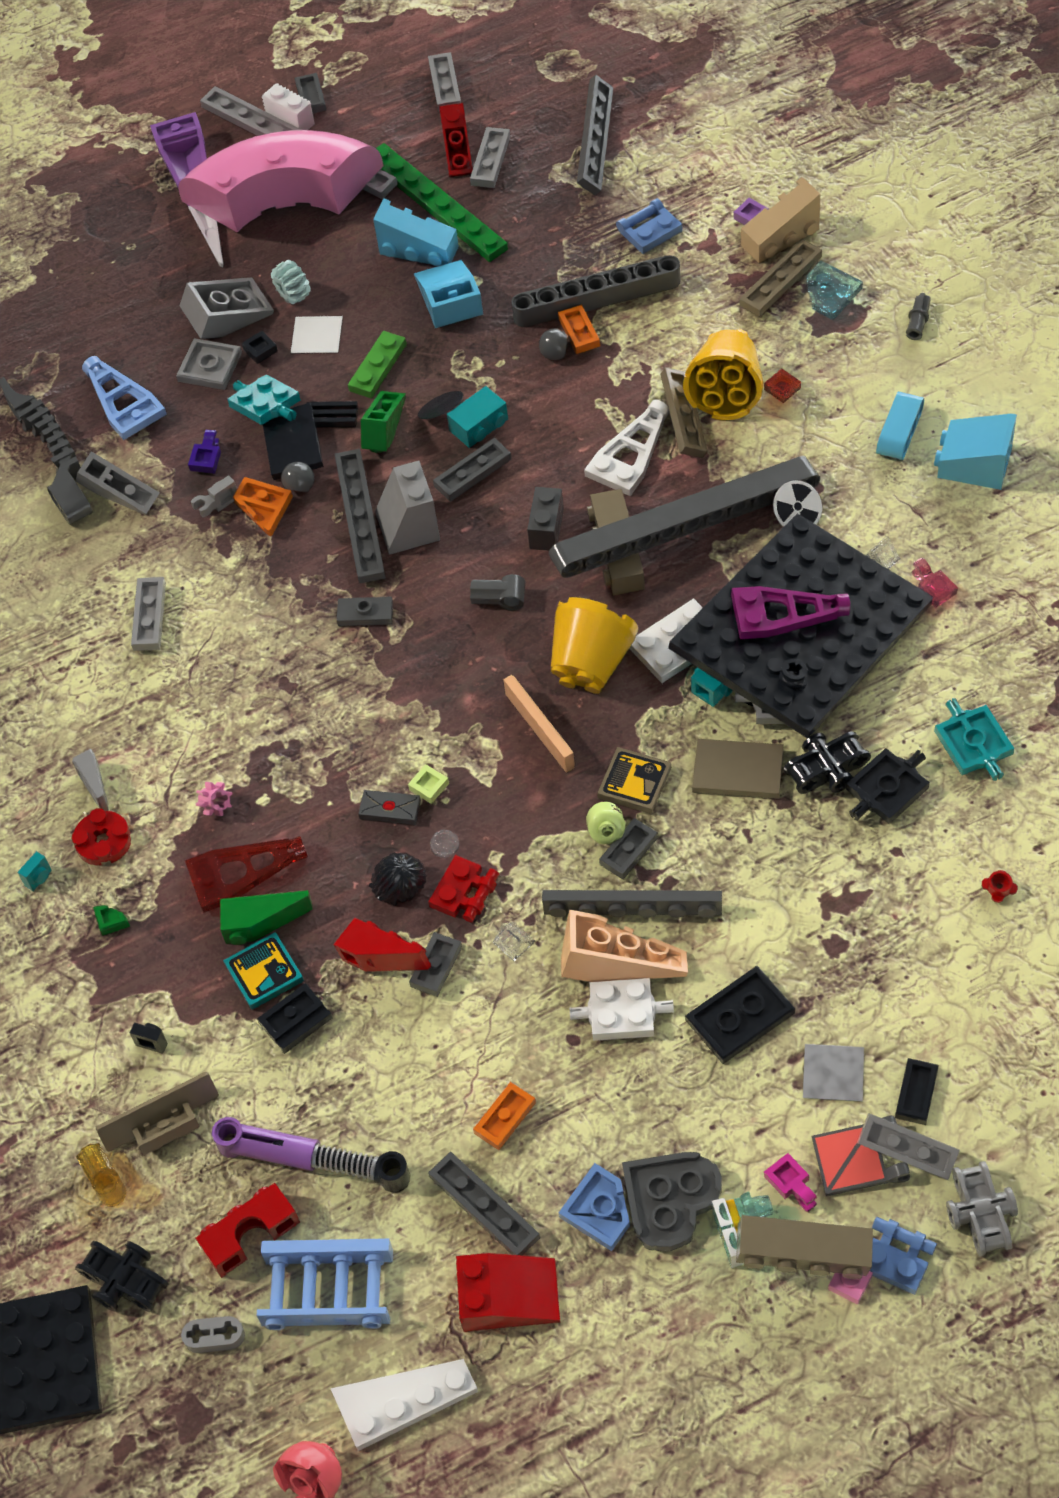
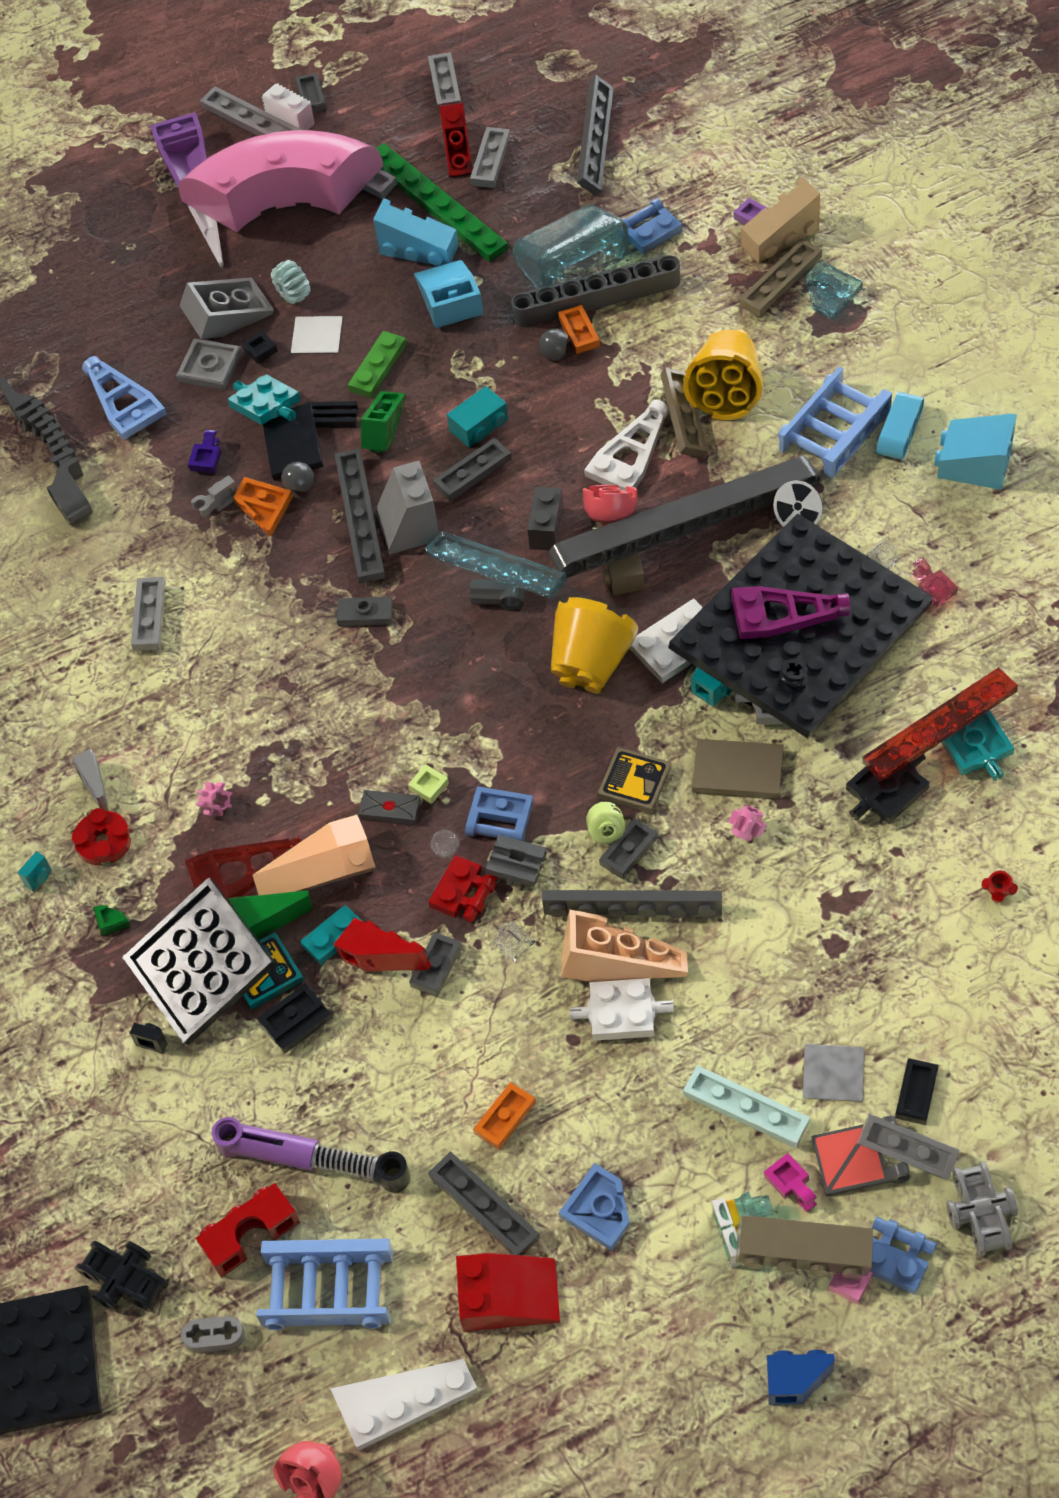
light grey slope [76,451,159,515] -> none
clear yellow piece [76,1143,126,1207] -> none
dark tan bracket [96,1072,219,1155] -> none
black hair [369,852,427,906] -> none
black sticker [418,391,464,419] -> none
light nougat tile [503,675,575,773] -> none
dark grey plate [622,1152,722,1251] -> none
black tile [685,966,795,1064] -> none
clear red plate [764,368,801,403] -> none
black axle [784,731,871,794] -> none
dark grey axle [906,293,931,340] -> none
none -> plate [123,877,277,1045]
none -> light nougat wedge [253,815,375,895]
none -> teal plate [300,905,362,965]
none -> clear light blue plate [426,531,568,599]
none -> medium blue plate [465,786,534,841]
none -> dark grey piece [485,835,546,887]
none -> clear light blue windscreen [513,205,629,289]
none -> coral cylinder [583,485,637,527]
none -> light aqua plate [683,1065,810,1148]
none -> bright pink gear [728,805,767,841]
none -> blue slope [767,1350,835,1405]
none -> light blue fence [778,366,892,479]
none -> clear red plate [862,667,1018,782]

